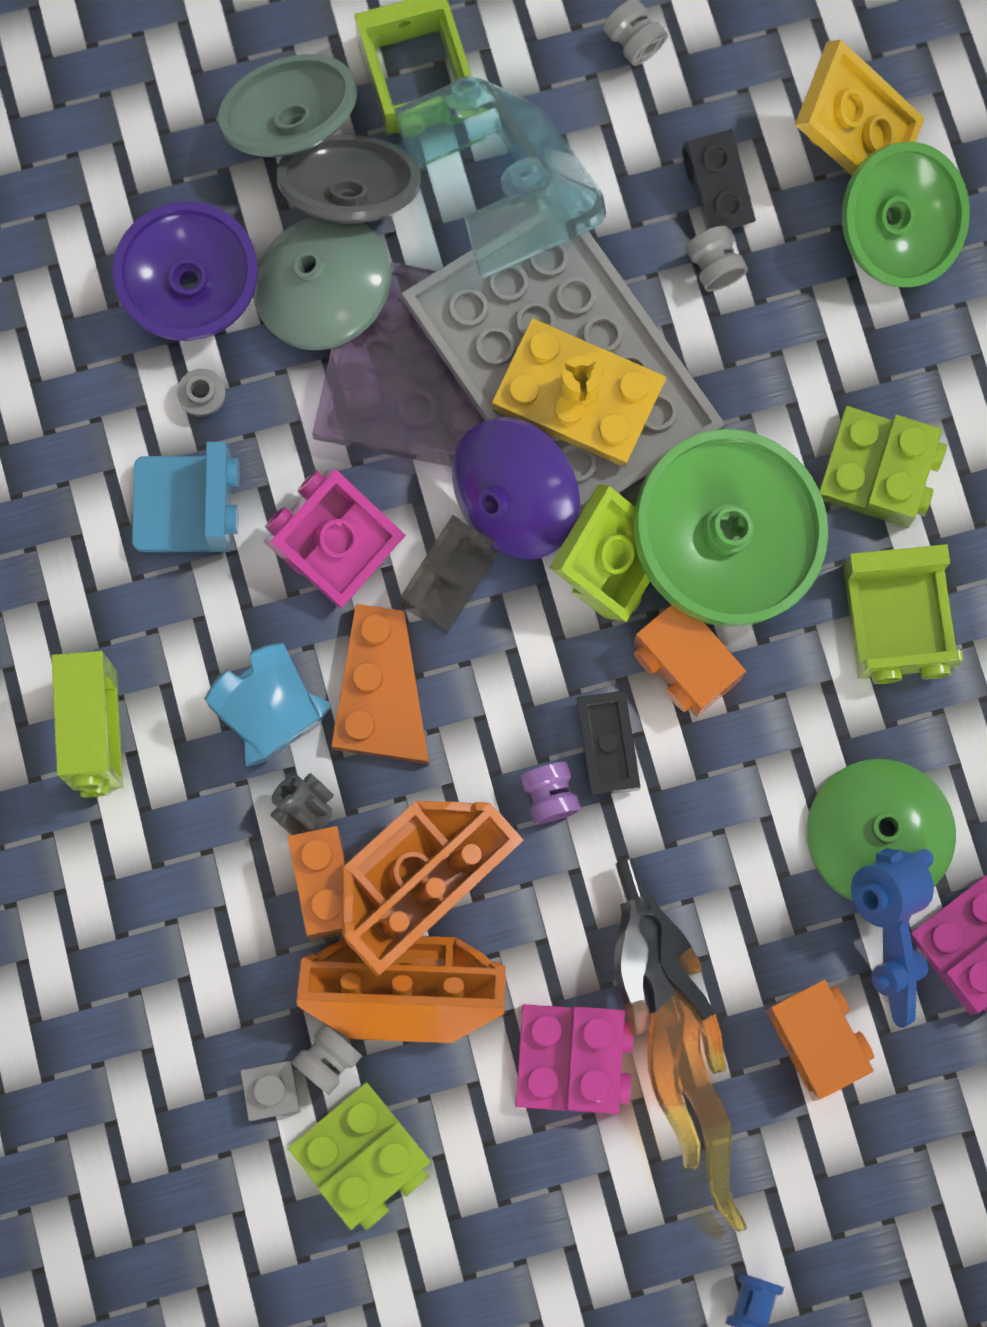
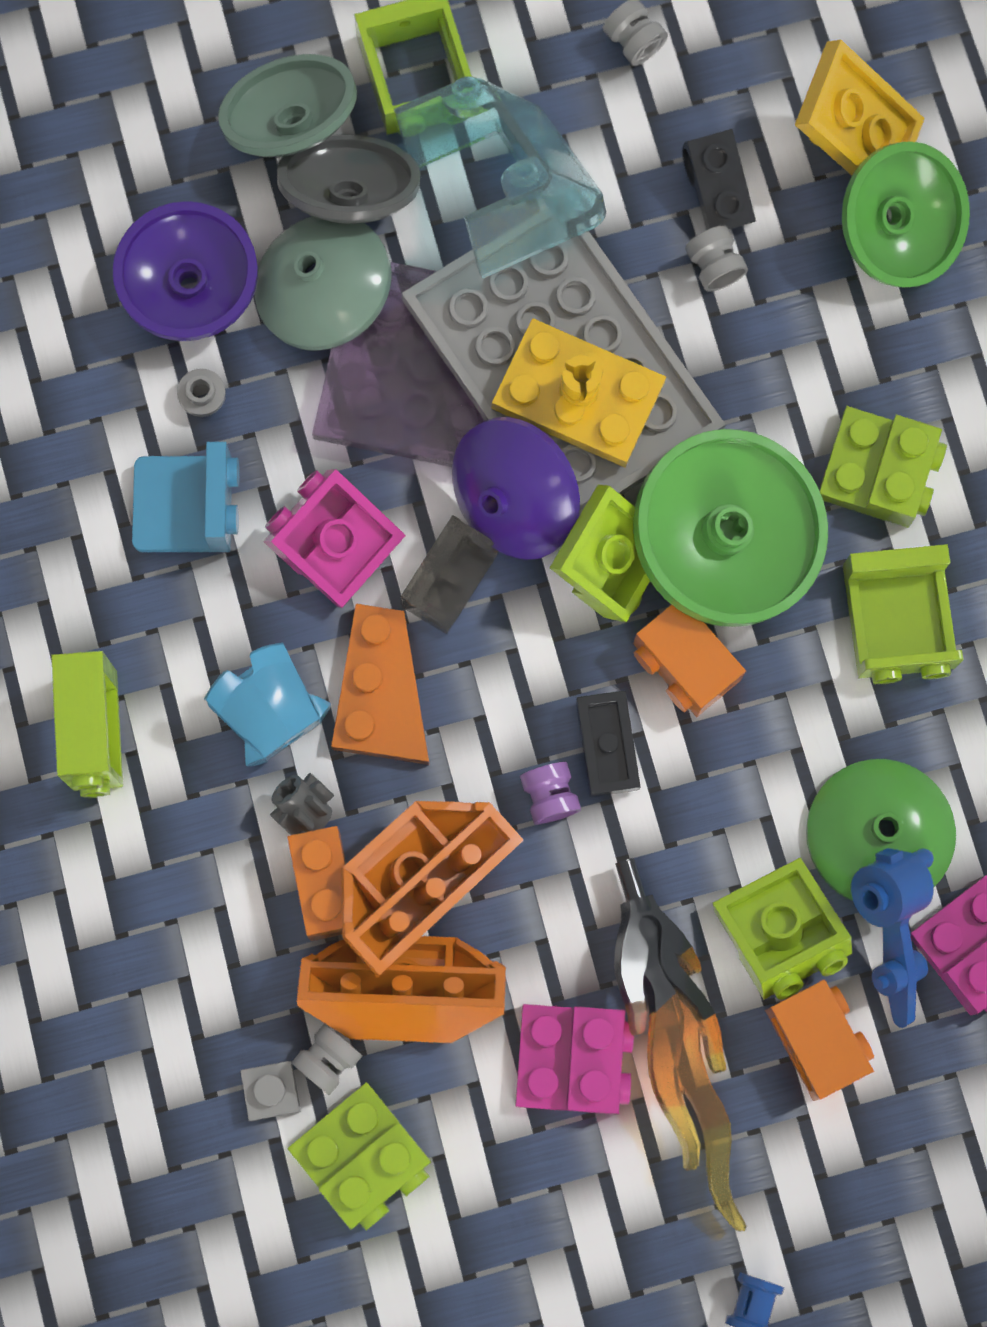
none -> lime plate [712,857,852,1000]

